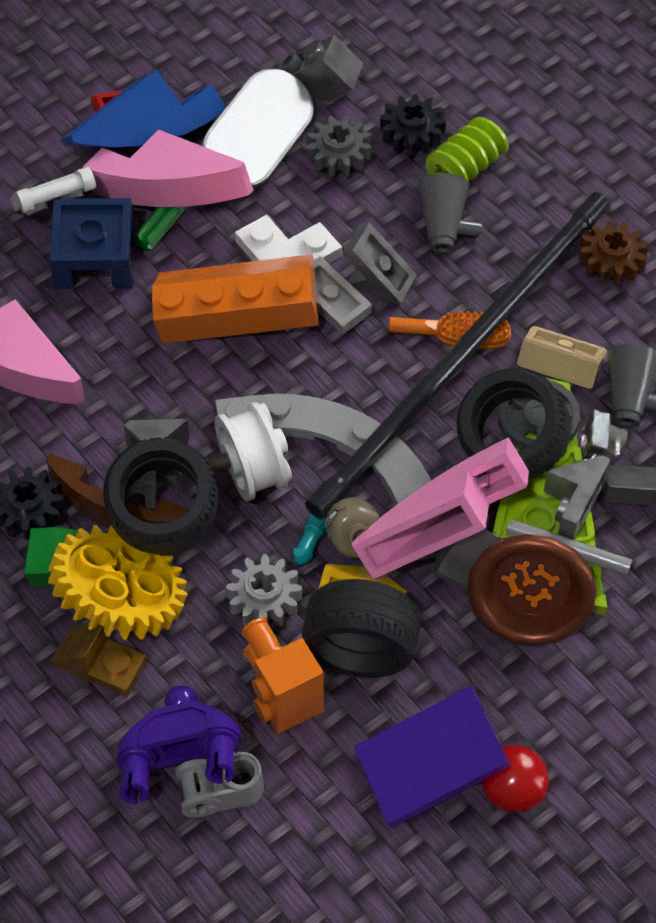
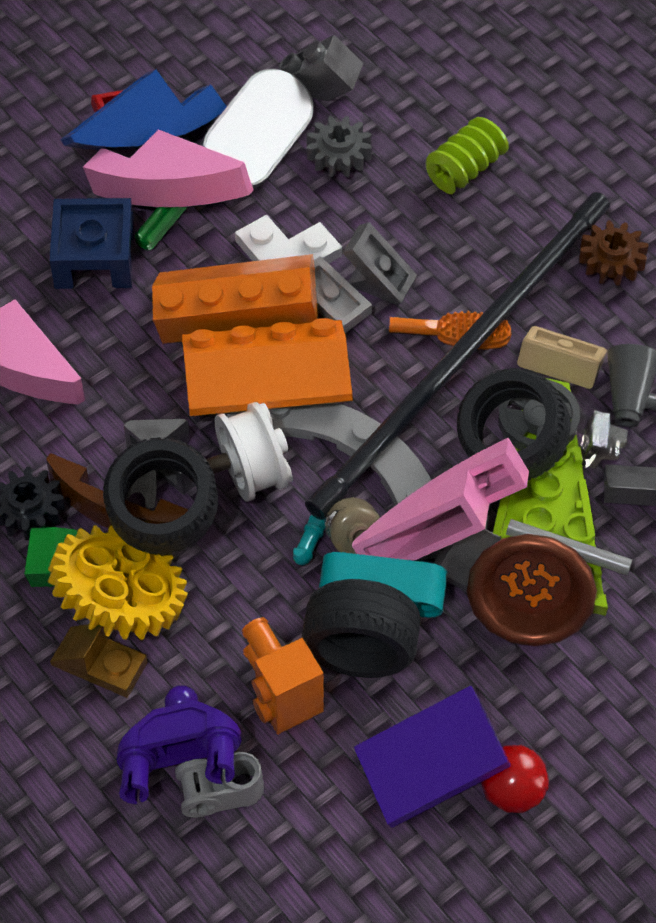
white plate [10,166,96,216] -> none
light grey gear [226,554,302,627] -> none
black gear [380,94,446,156] -> none
dark grey piece [418,173,482,253] -> none
flat silver slope [544,455,610,540] -> none
none -> orange slope [182,318,353,416]
none -> teal beam [319,552,448,618]

